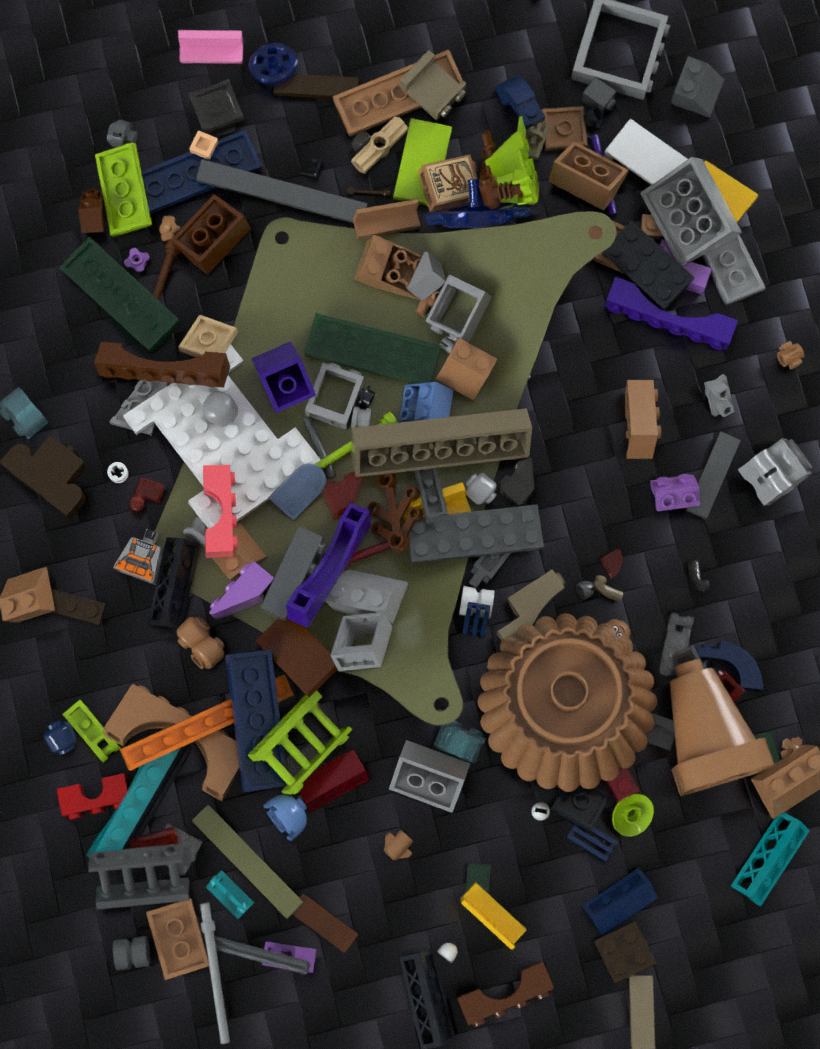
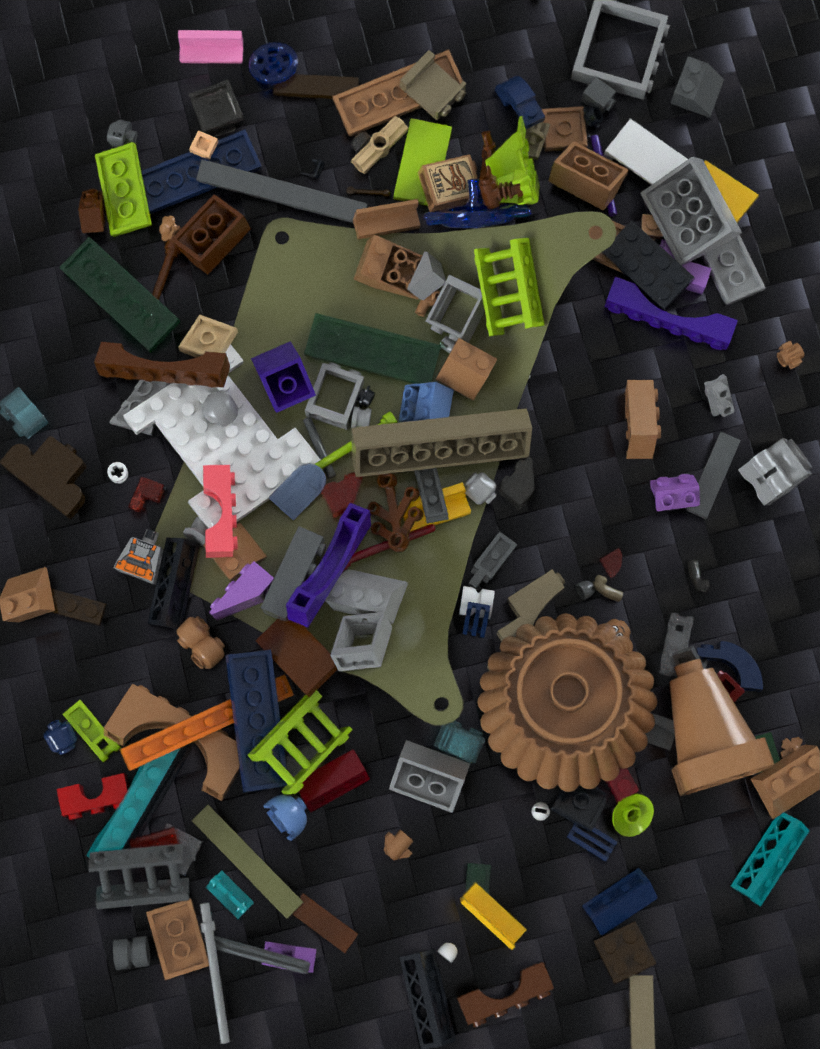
medium lavender plate [124,248,149,272] -> none
dark grey plate [408,505,544,564] -> none
none -> lime fence [474,238,545,336]

